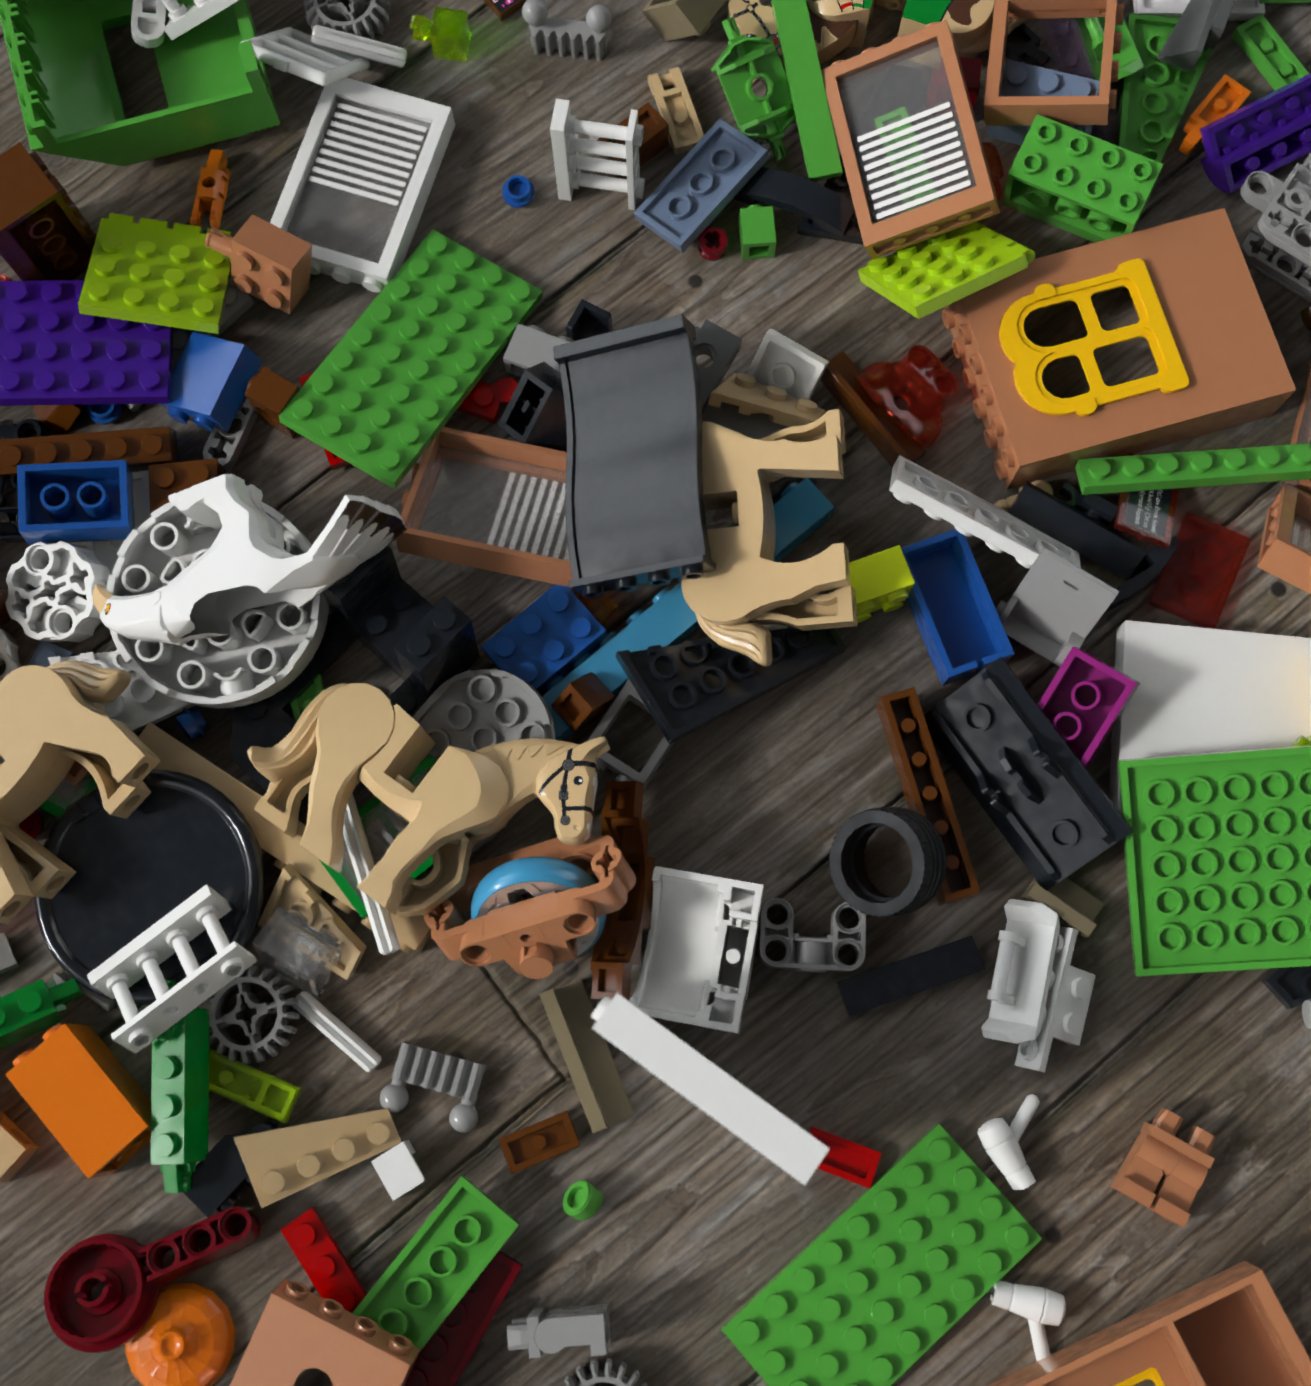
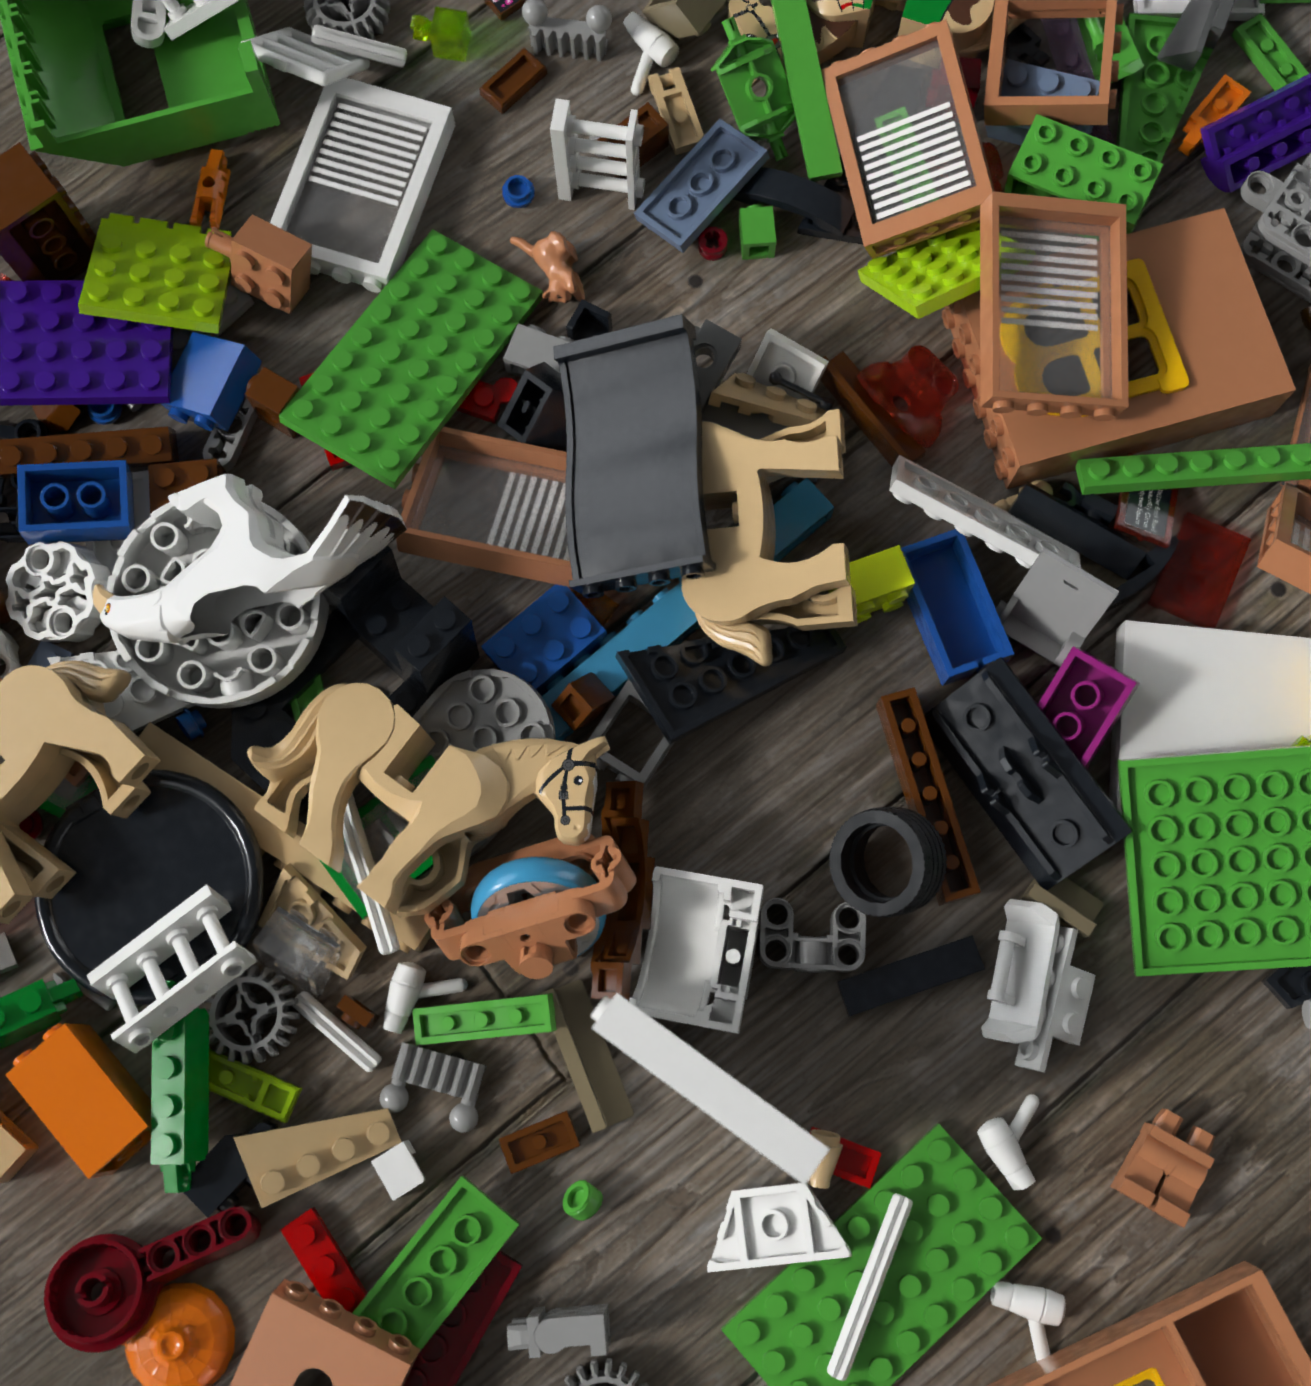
none -> reddish brown plate [336,994,380,1030]
none -> white piece [383,962,468,1034]
none -> bright green plate [412,993,557,1045]
none -> reddish brown tile [479,48,547,115]
none -> nougat animal [510,231,585,303]
none -> white piece [623,11,679,96]
none -> white wing [707,1183,852,1272]
none -> black hinge [769,372,834,410]
none -> tan cone [807,1129,843,1189]
none -> white axle [827,1193,913,1381]
none -> clear window [980,191,1129,421]

